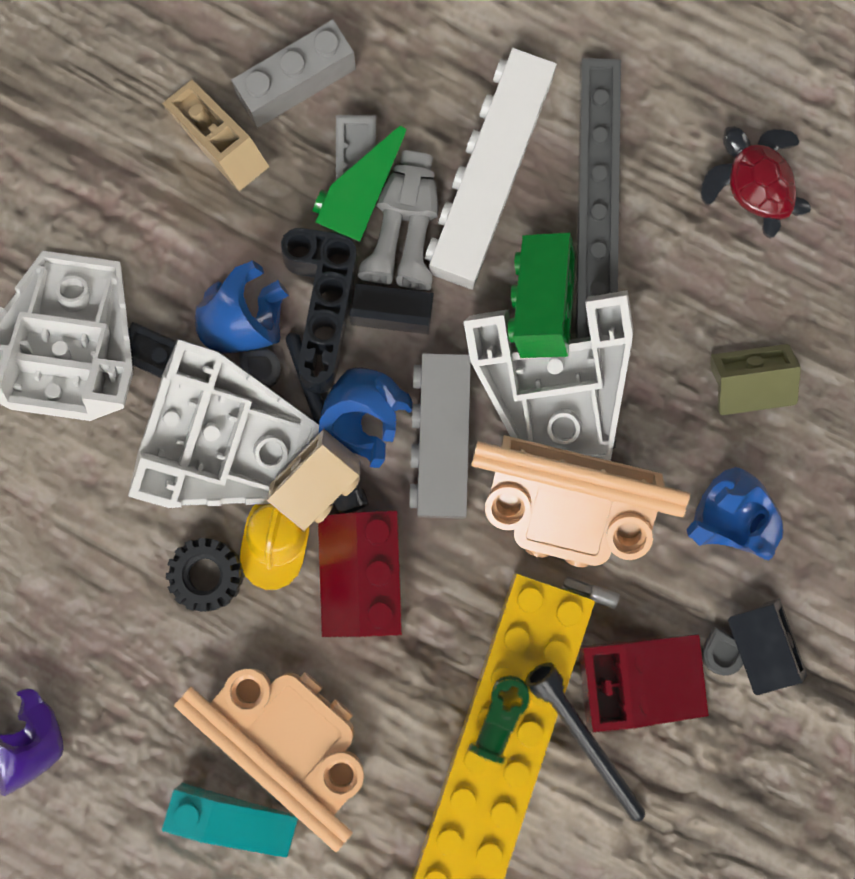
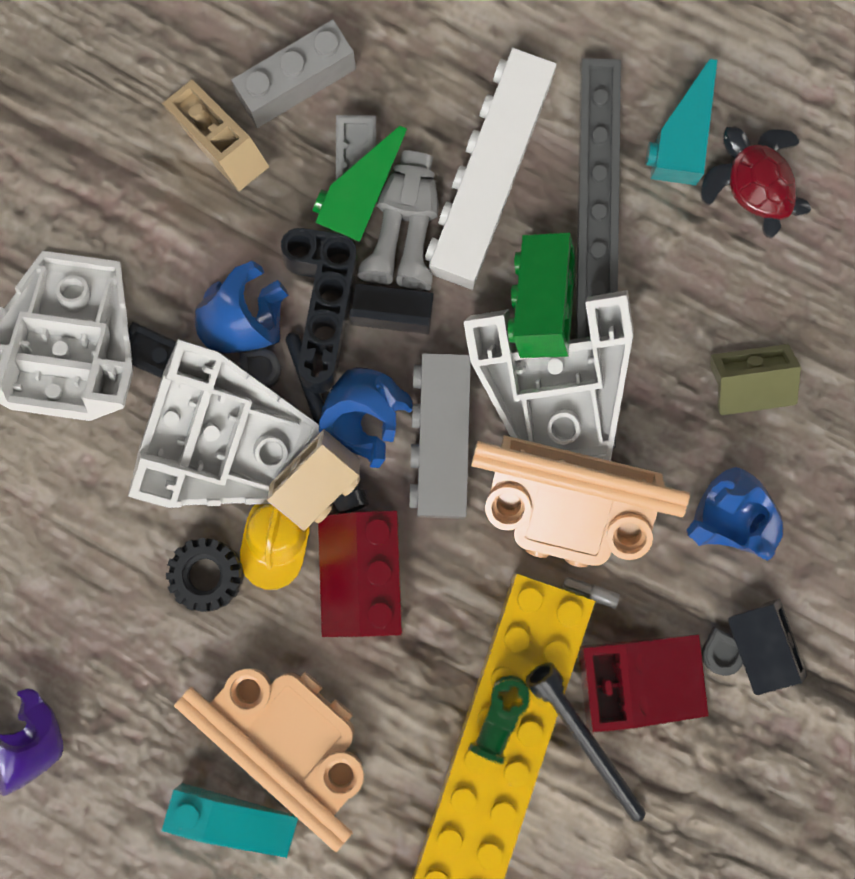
none -> teal slope [645,59,718,185]

